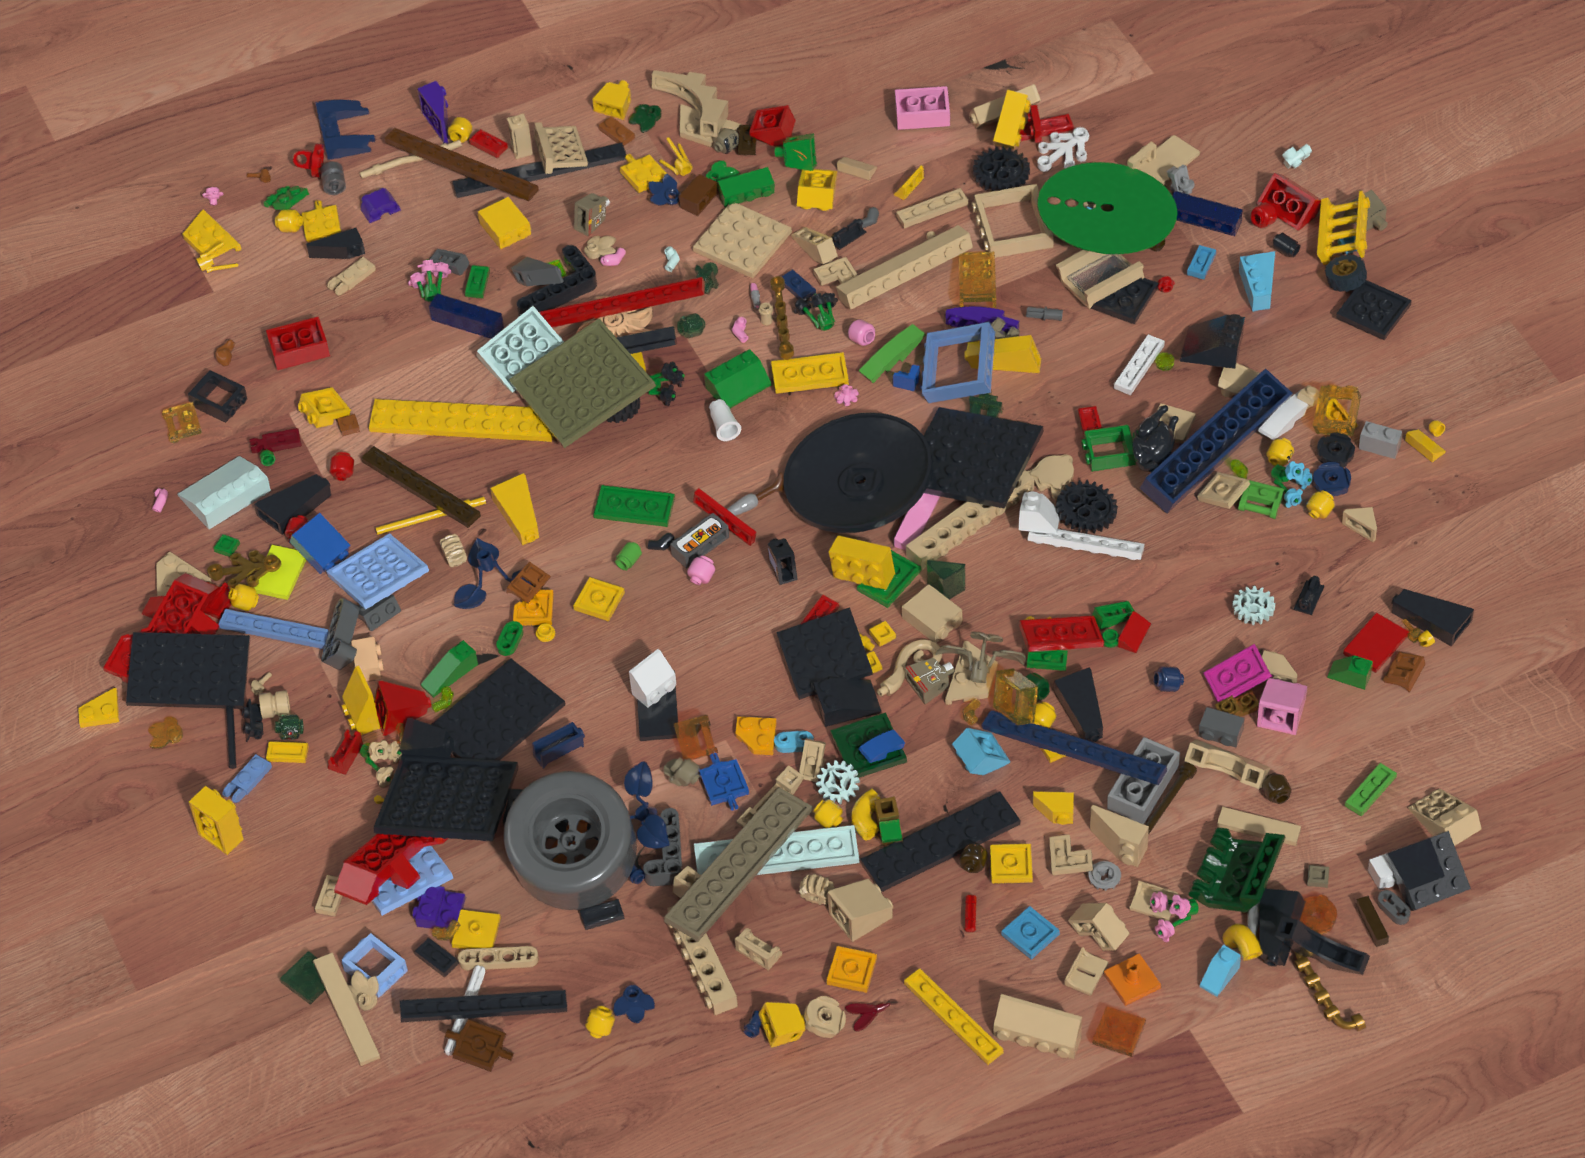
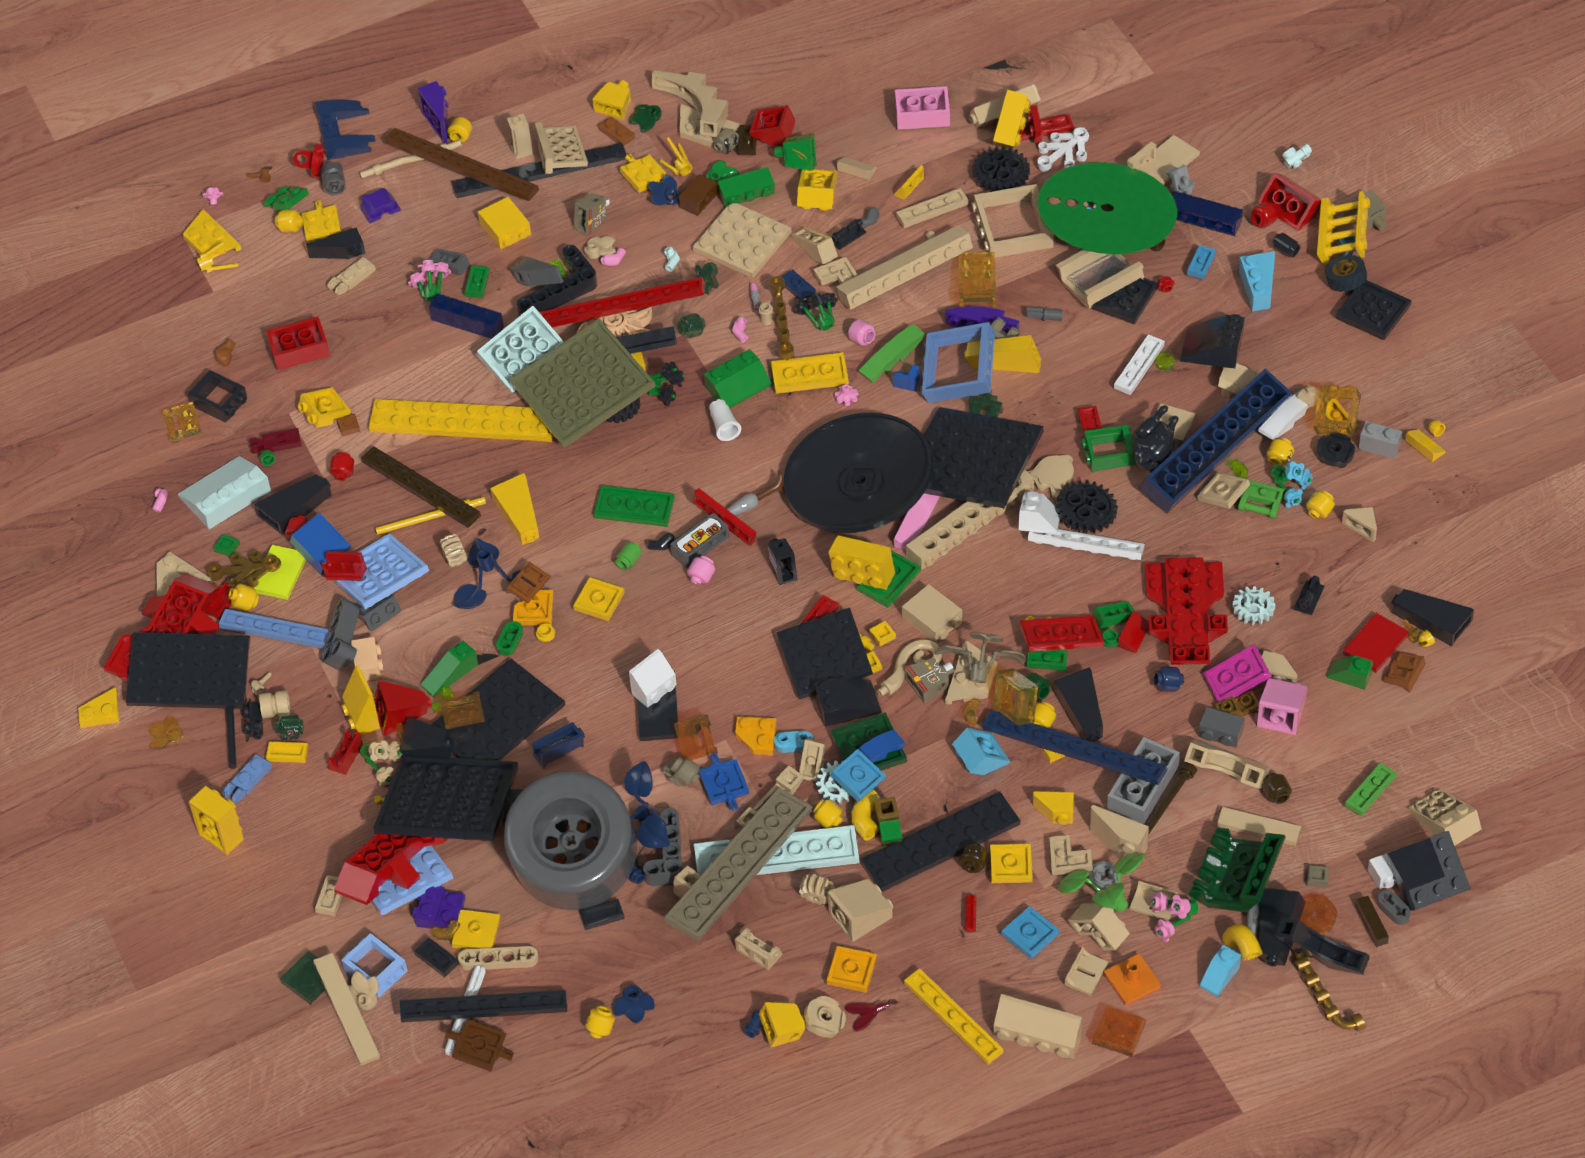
red plate [469,129,508,158] -> none
tan brick [667,905,738,1015] -> none
clear green slope [927,560,966,600] -> none
dark blue plate [1313,462,1351,496] -> none
none -> red hinge [322,552,367,581]
none -> clear orange plate [440,691,485,729]
none -> dark azure plate [830,749,886,802]
none -> bright green plant [1057,853,1146,913]
none -> red piece [1145,557,1228,665]

